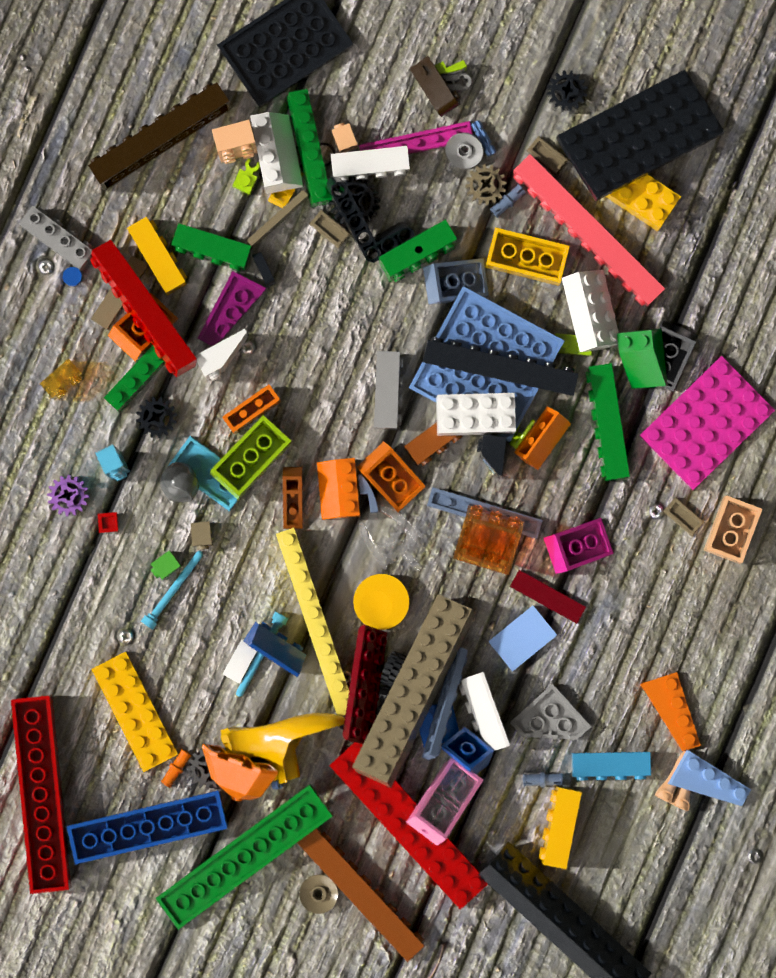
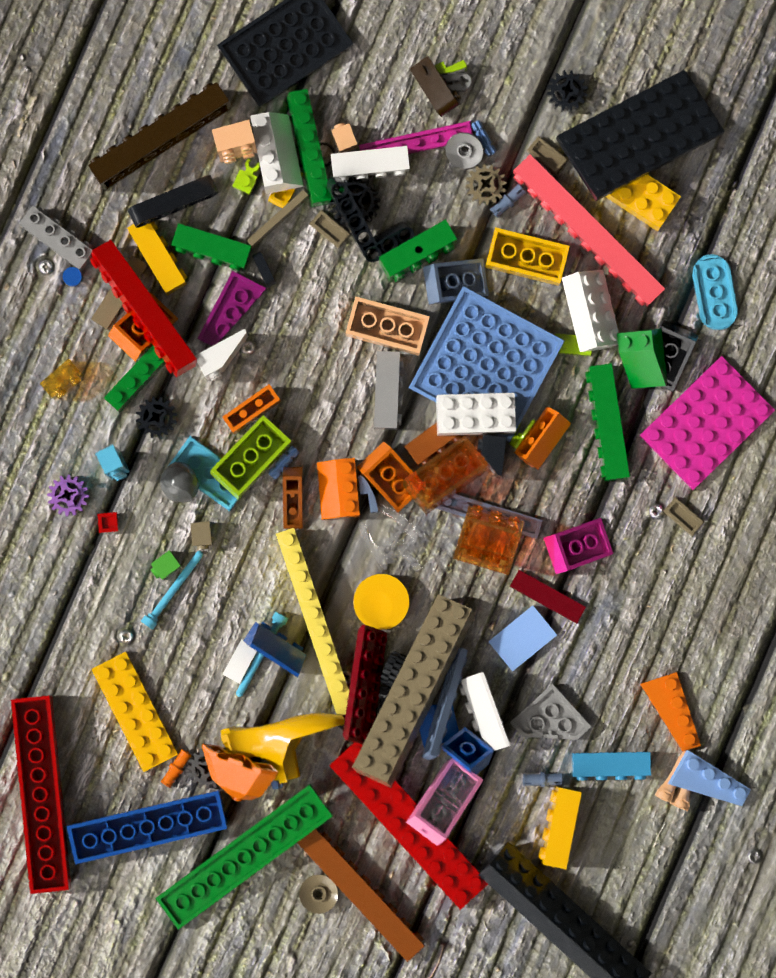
black brick [422,337,579,396] -> none
light nougat brick [704,495,762,564] -> none
none -> black beam [127,175,219,228]
none -> medium blue axle [269,446,299,479]
none -> light nougat brick [345,297,430,356]
none -> clear orange brick [403,435,488,515]
none -> medium azure tile [692,254,738,330]

